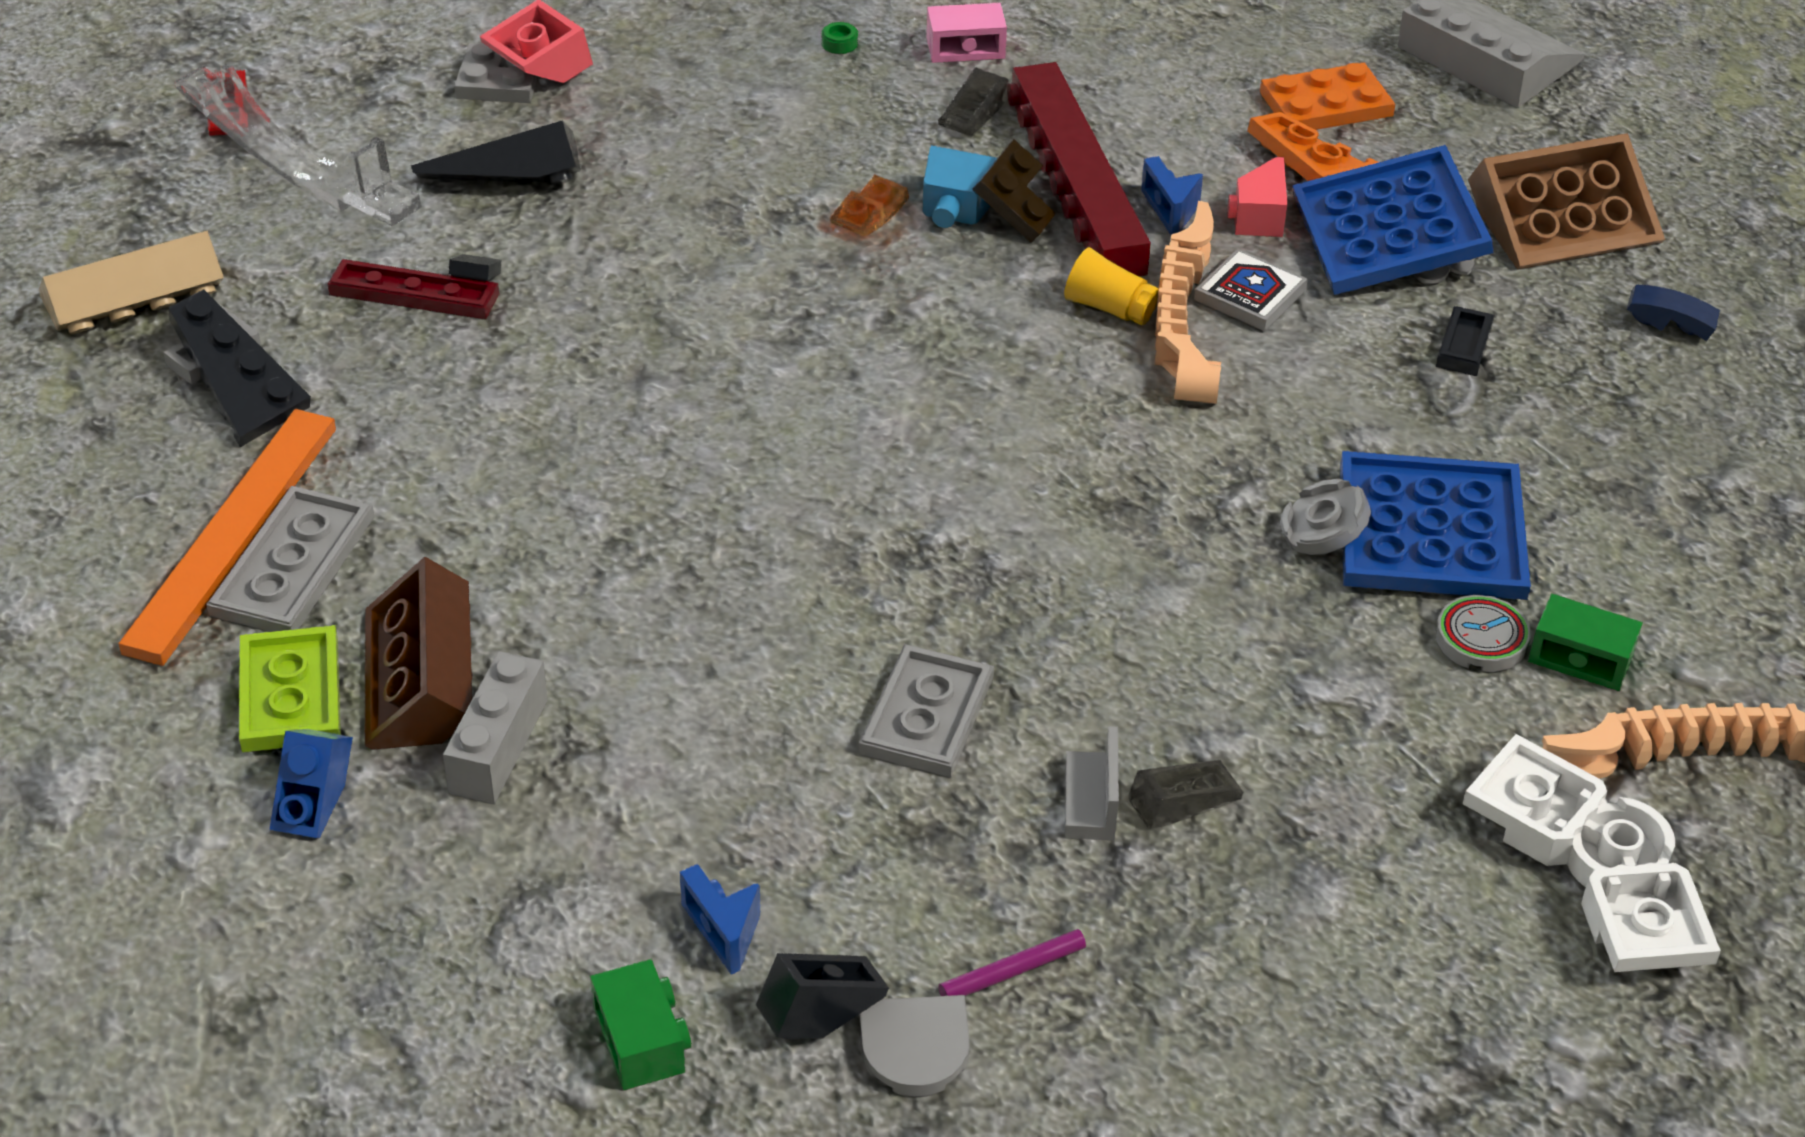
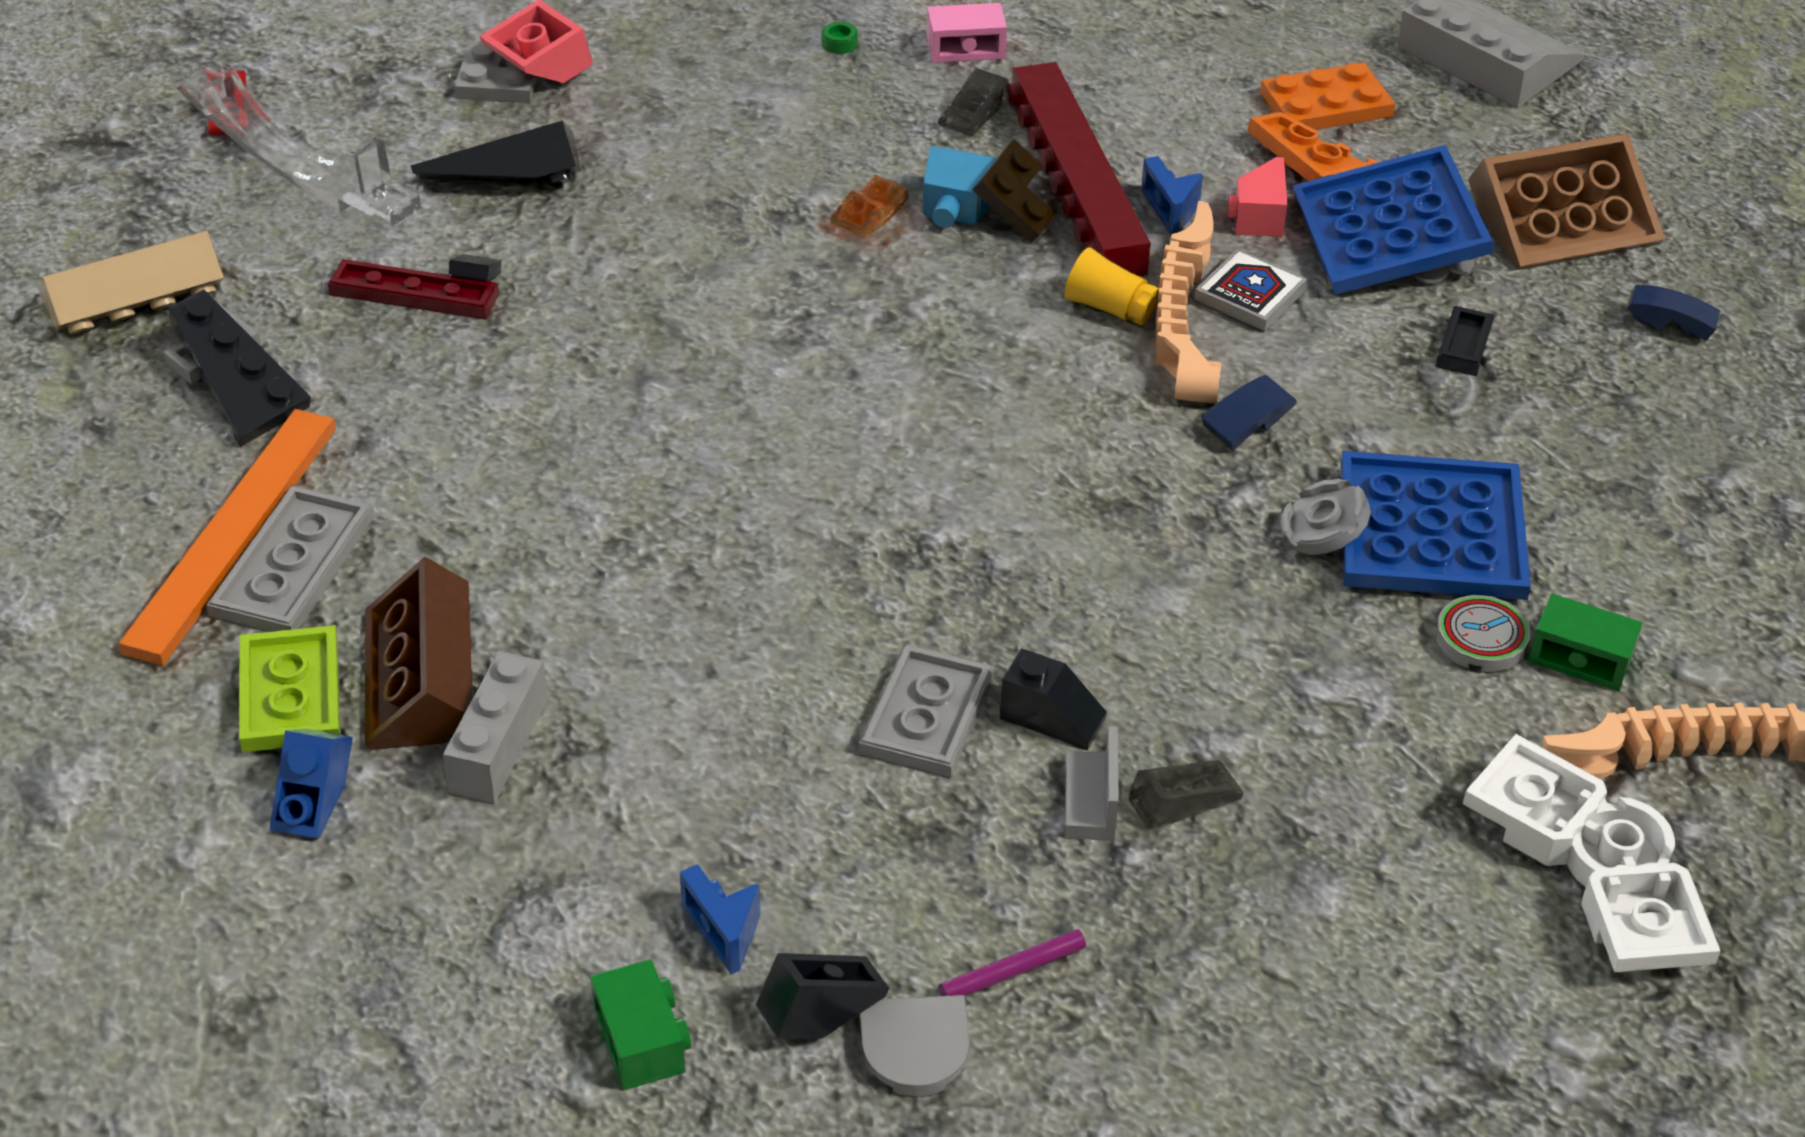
none -> black slope [1000,648,1107,750]
none -> dark blue slope [1201,375,1297,451]

